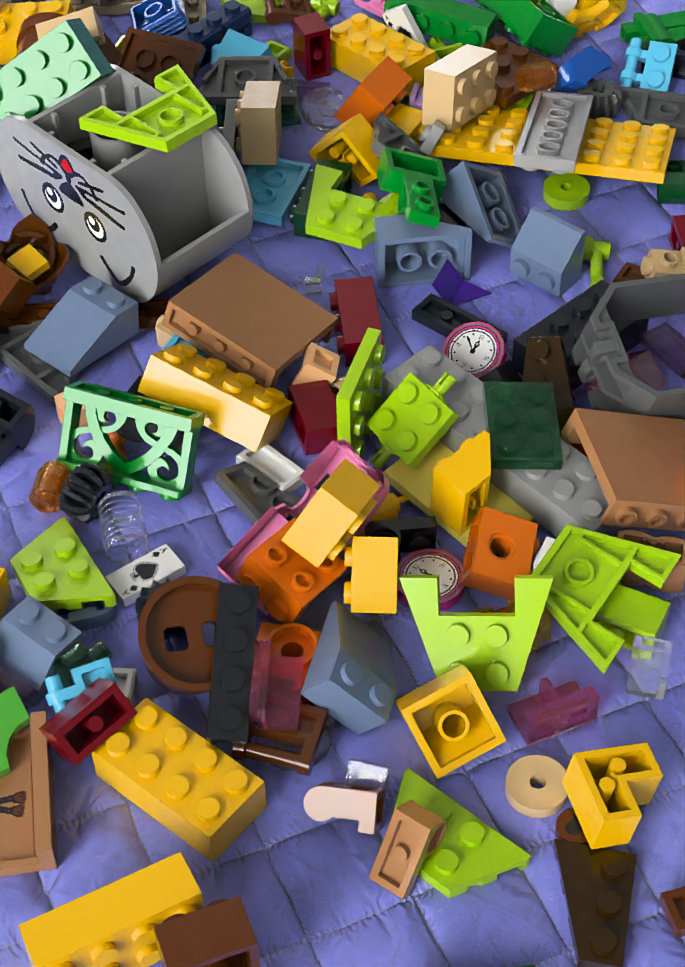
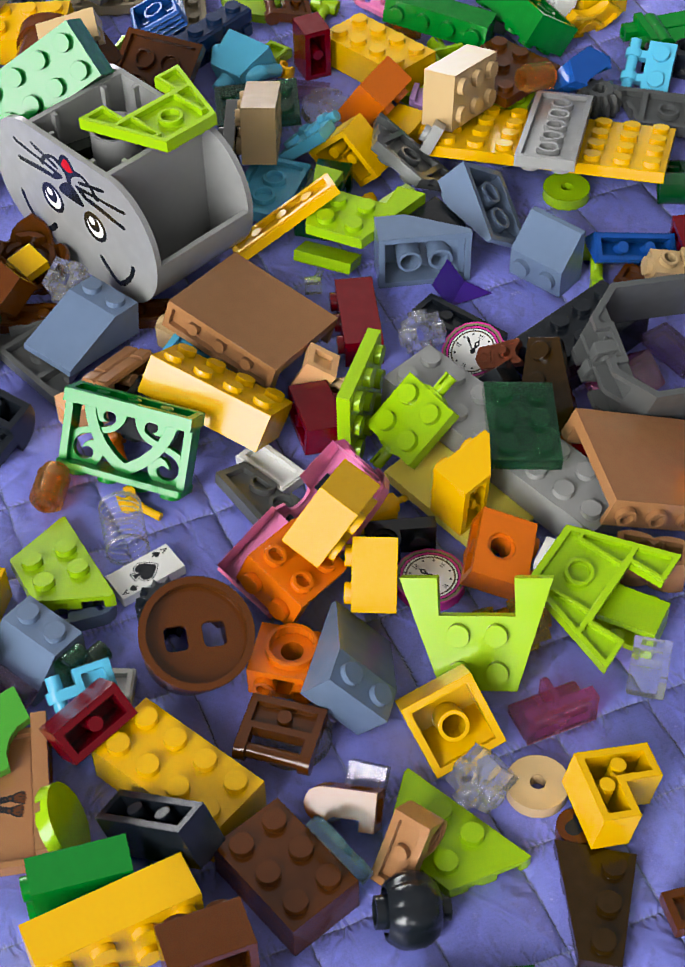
black gear [58,462,115,524] -> none
dark grey wing [198,56,298,105] -> none
black plate [206,582,259,744] -> none
clear pink panel [249,640,304,730] -> none
green plate [377,146,447,228] -> none
white tile [382,4,428,47] -> none
none -> green brick [19,833,134,920]
none -> lime tile [34,781,91,852]
none -> clear brick [42,256,90,304]
none -> medium nougat brick [81,346,153,392]
none -> black brick [95,789,226,870]
none -> yellow hand [115,485,163,521]
none -> reddish brown brick [214,798,359,956]
none -> yellow tile [232,173,341,260]
none -> medium azure plate [278,110,341,160]
none -> lime tile [293,240,362,275]
none -> clear light blue tile [305,815,374,885]
none -> black plant [372,870,452,951]
none -> clear brick [398,309,446,354]
none -> clear brick [445,743,519,814]
none -> copper piece [475,338,524,371]
none -> blue slope [585,232,677,264]

